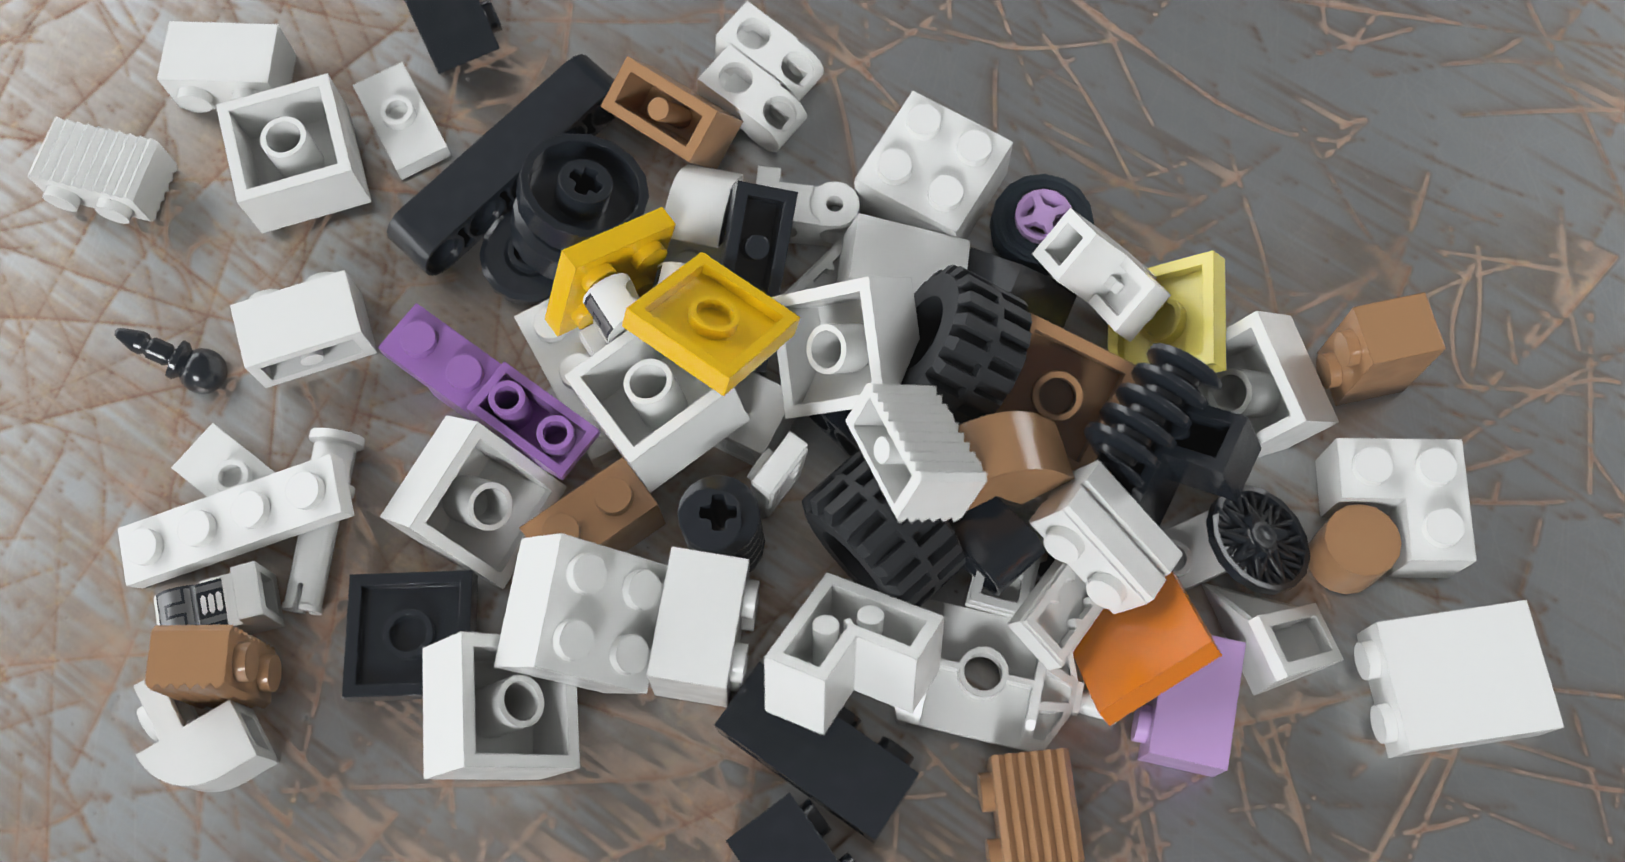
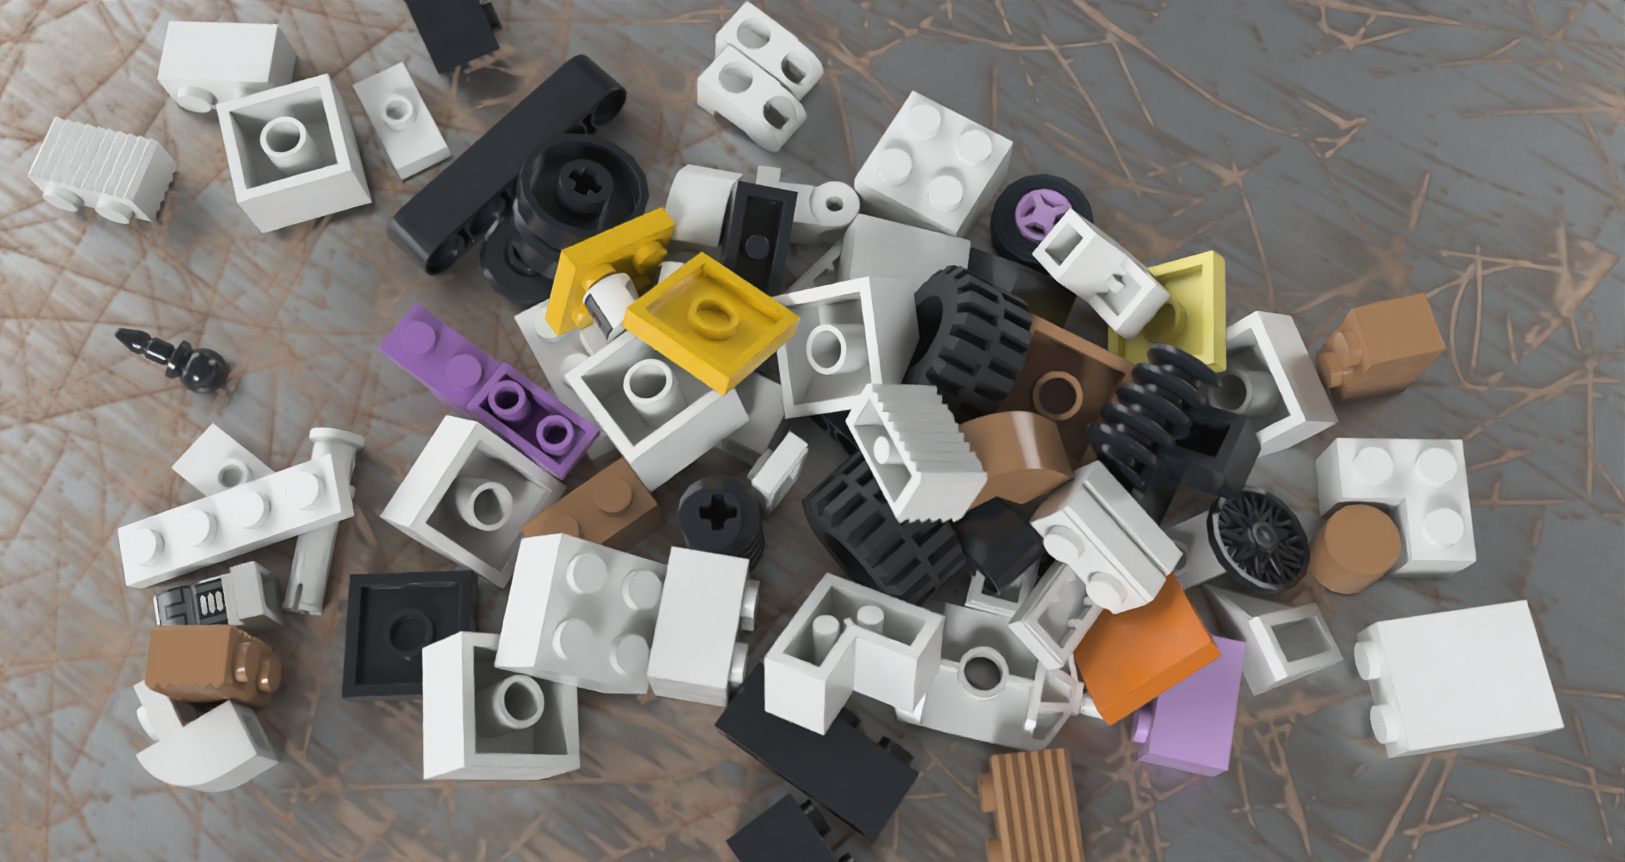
white brick [230,270,378,388] -> none
medium nougat brick [600,56,743,169] -> none

